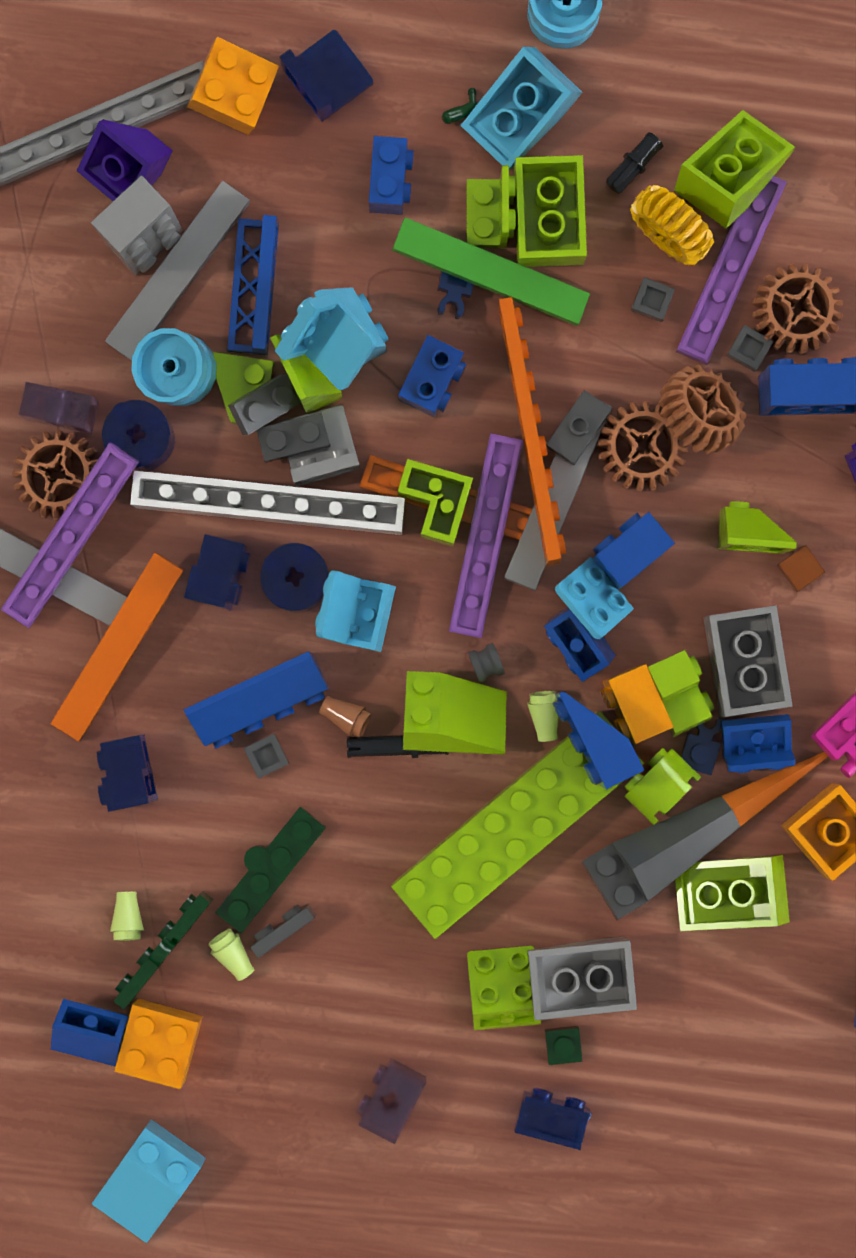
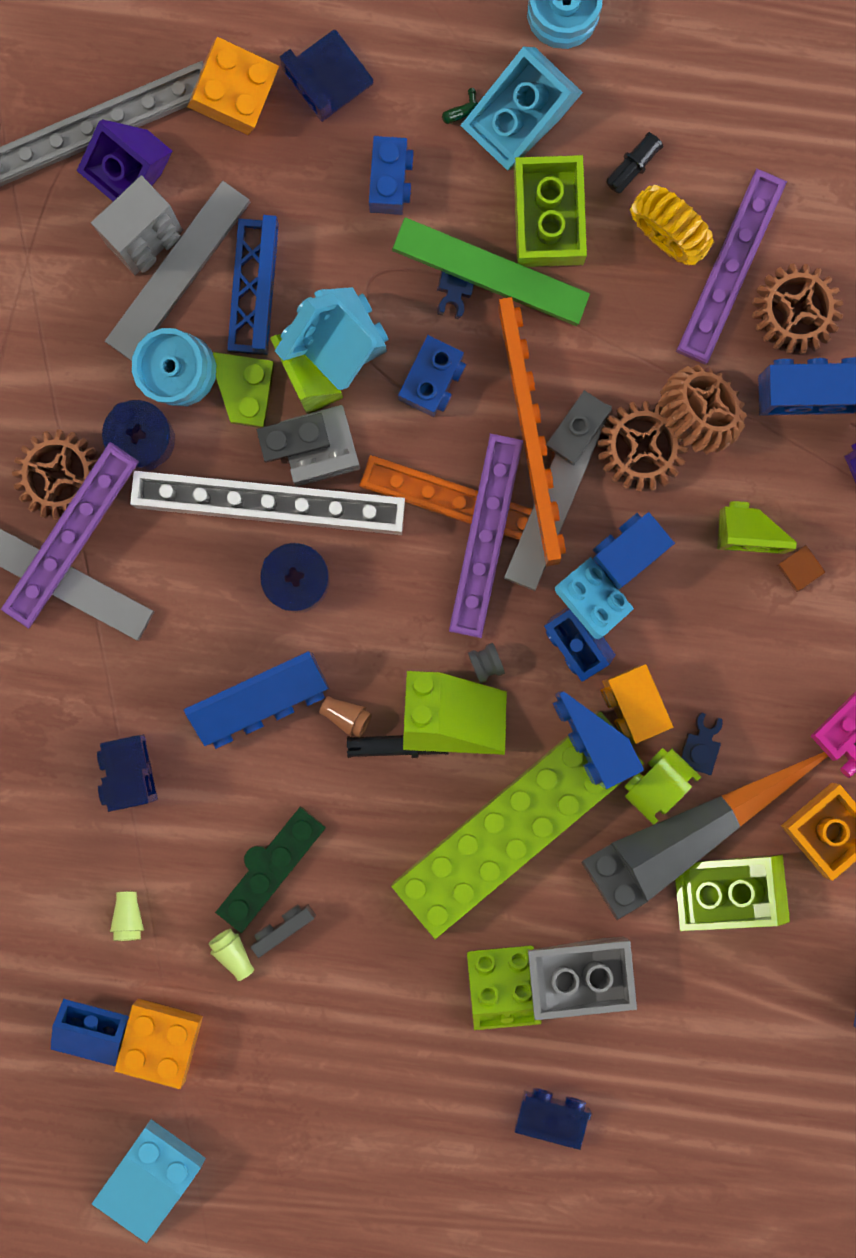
clear purple brick [19,382,99,434] -> none
orange tile [50,552,185,742] -> none
dark green hinge [113,891,214,1010] -> none
clear blue brick [184,534,251,611] -> none
dark grey plate [228,373,301,435] -> none
dark grey plate [244,733,290,779] -> none
medium azure bracket [315,570,396,652] -> none
clear purple brick [356,1058,426,1144] -> none
lime brick [398,459,473,547] -> none
lime bracket [466,165,516,248] -> none
yellowish green cone [527,691,559,742] -> none
dark green plate [545,1026,583,1065] -> none
dark grey plate [631,277,675,322] -> none
lime brick [648,650,714,737] -> none
lime slope [674,110,795,228] -> none
light grey brick [703,605,793,717] -> none
blue bracket [721,714,795,773] -> none
dark grey plate [726,325,773,372] -> none

